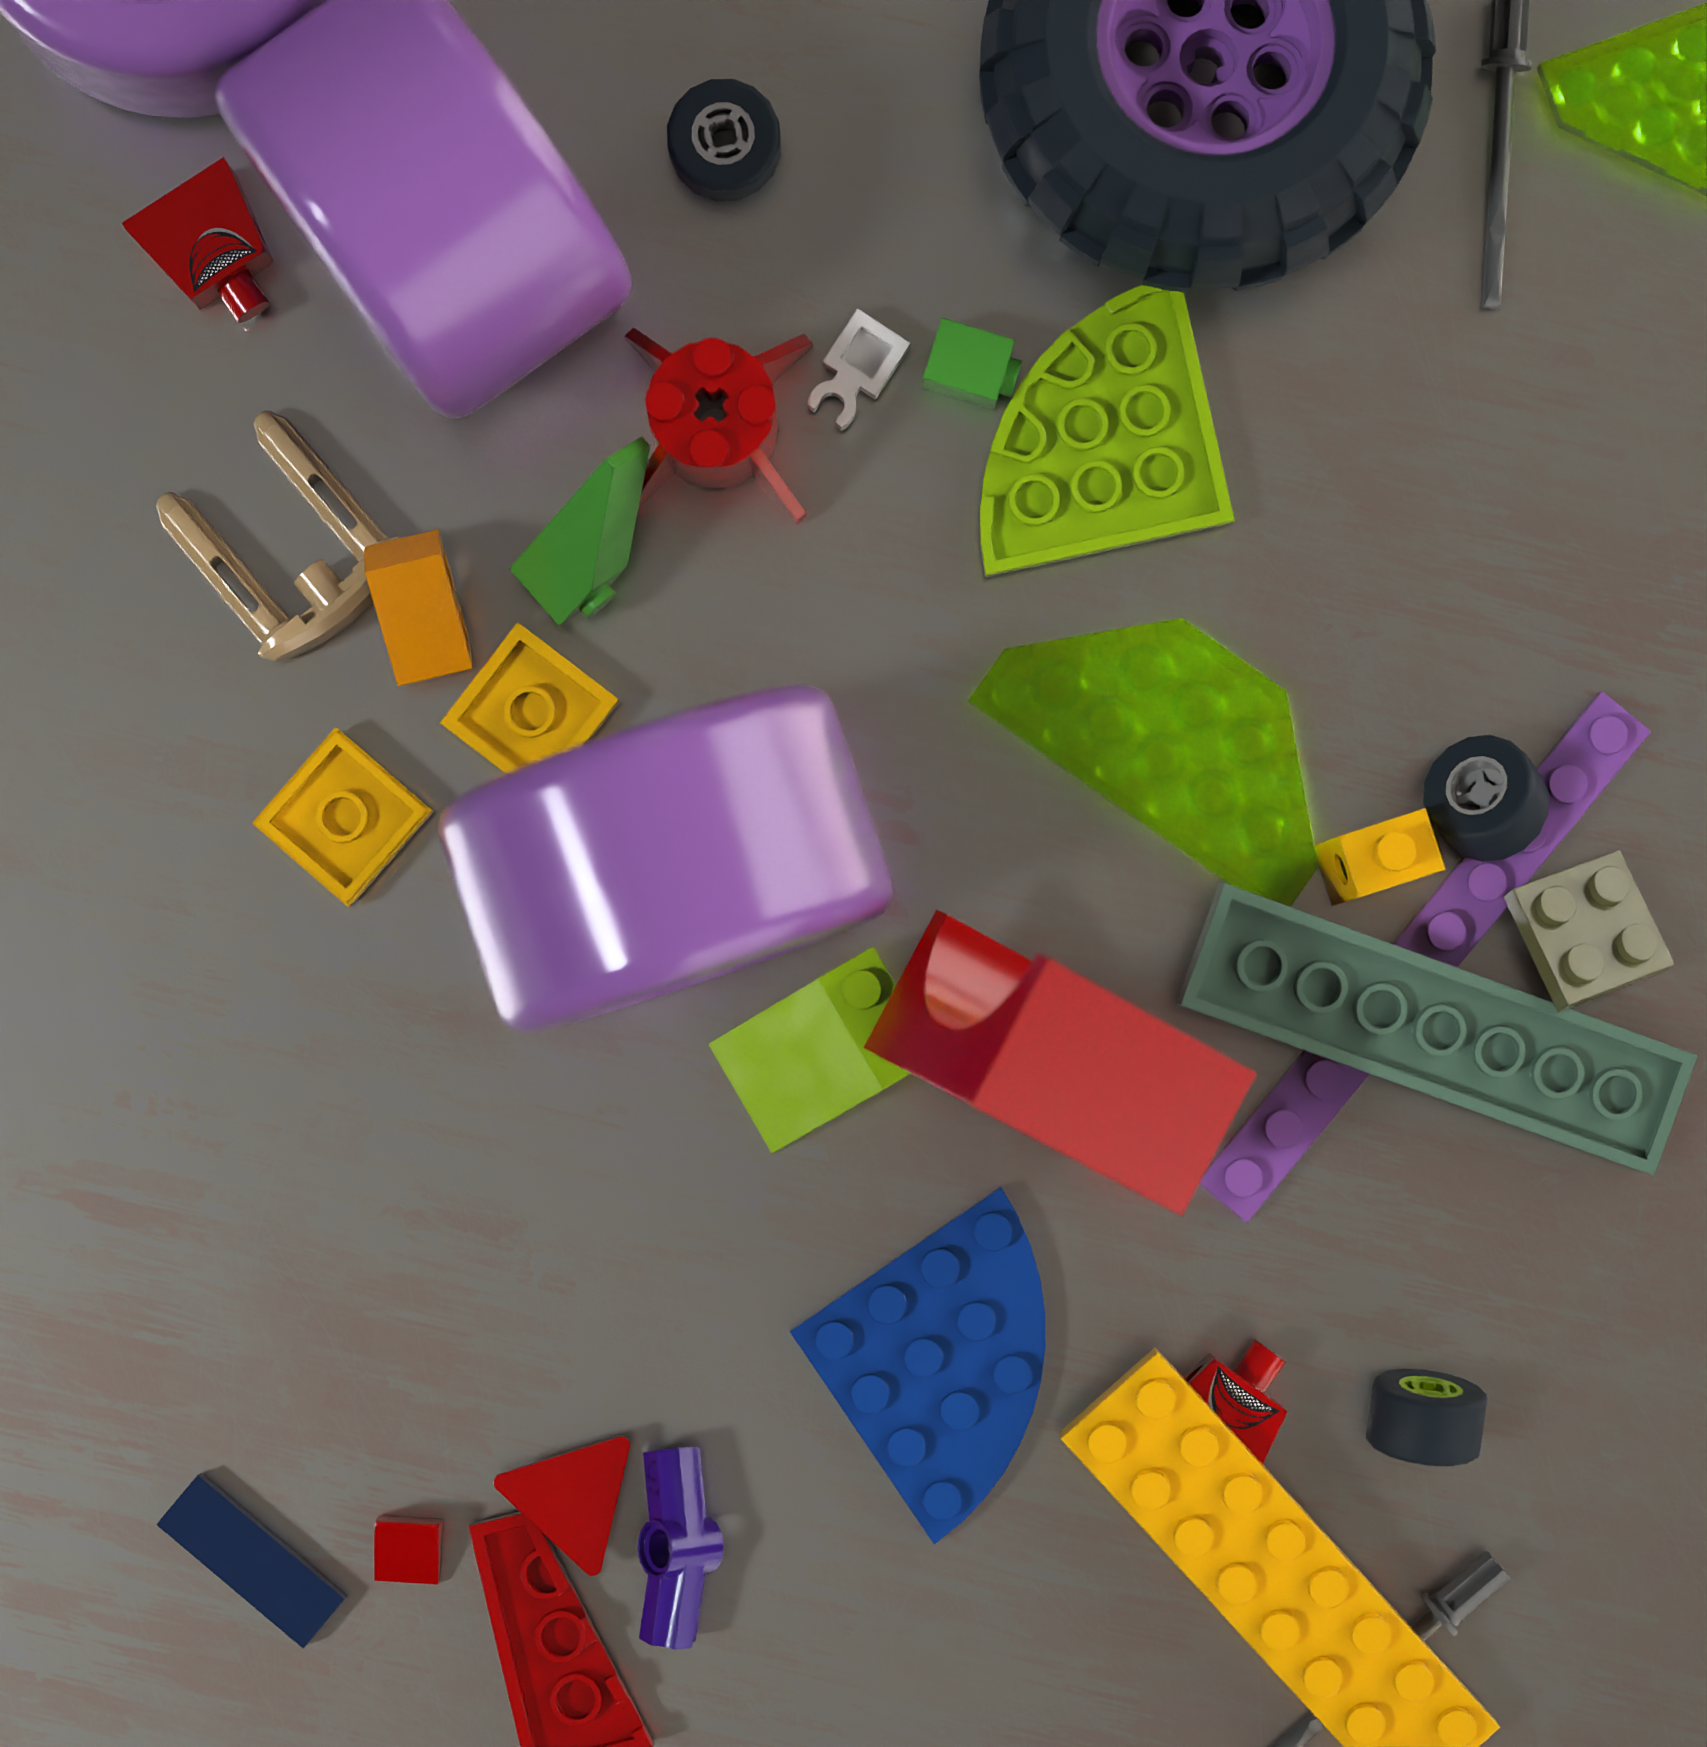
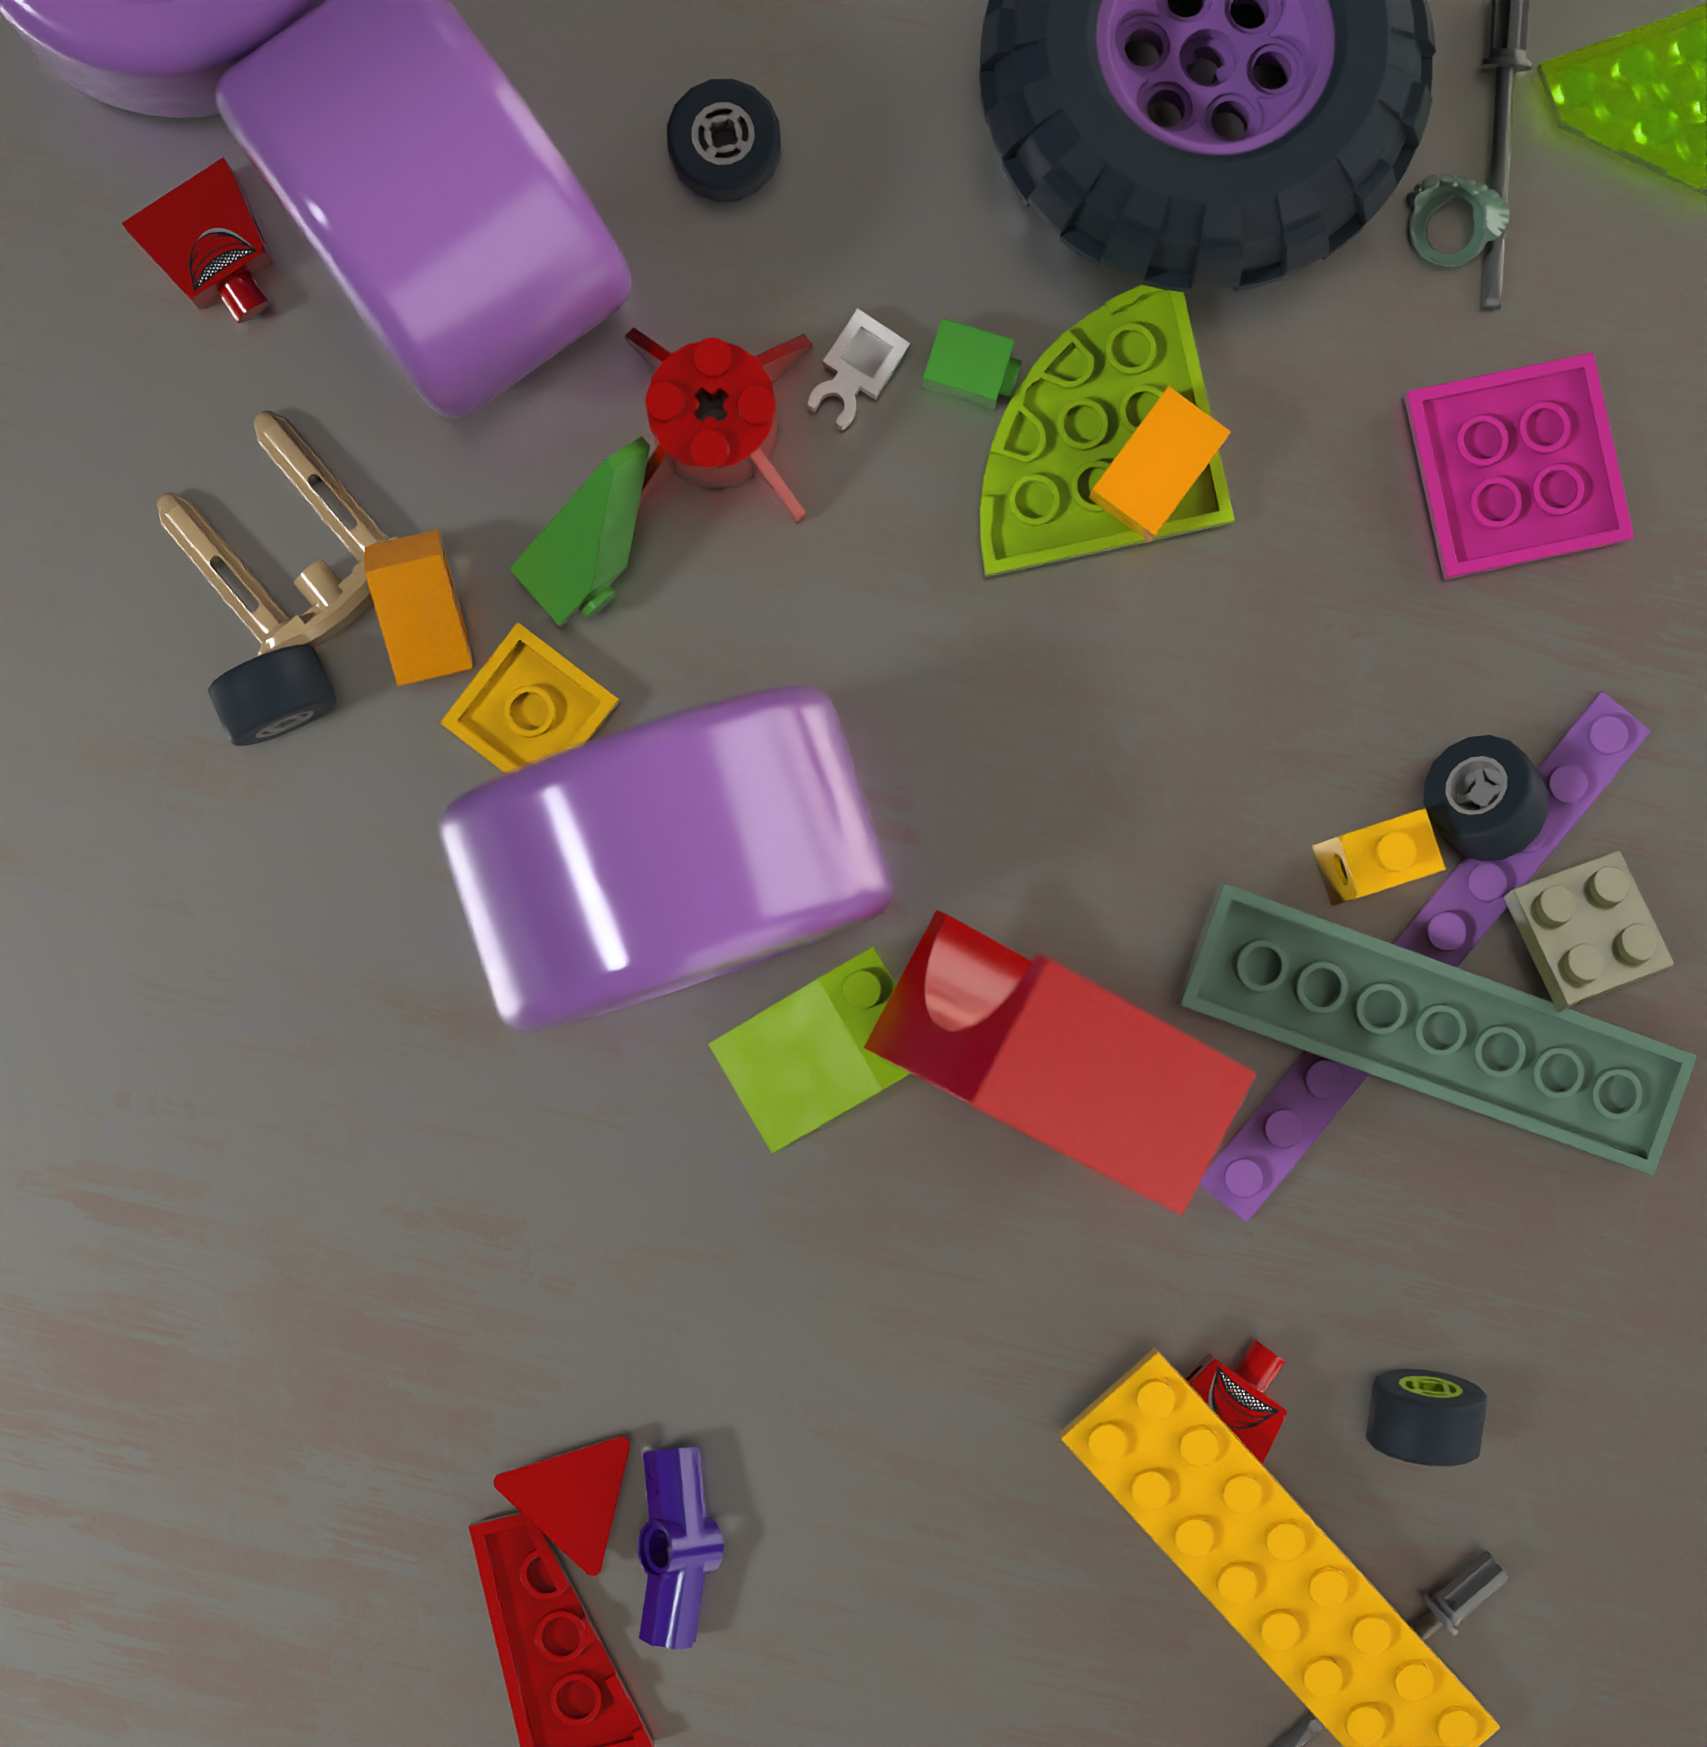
dark blue tile [156,1473,347,1648] -> none
yellow plate [252,727,434,907] -> none
red slope [374,1516,443,1585] -> none
blue plate [790,1186,1045,1544] -> none
clear neon green plate [968,618,1318,907] -> none
none -> black wheel [208,644,336,746]
none -> light orange panel [1089,386,1231,543]
none -> dark pink plate [1404,352,1634,580]
none -> sand green piece [1407,174,1510,267]

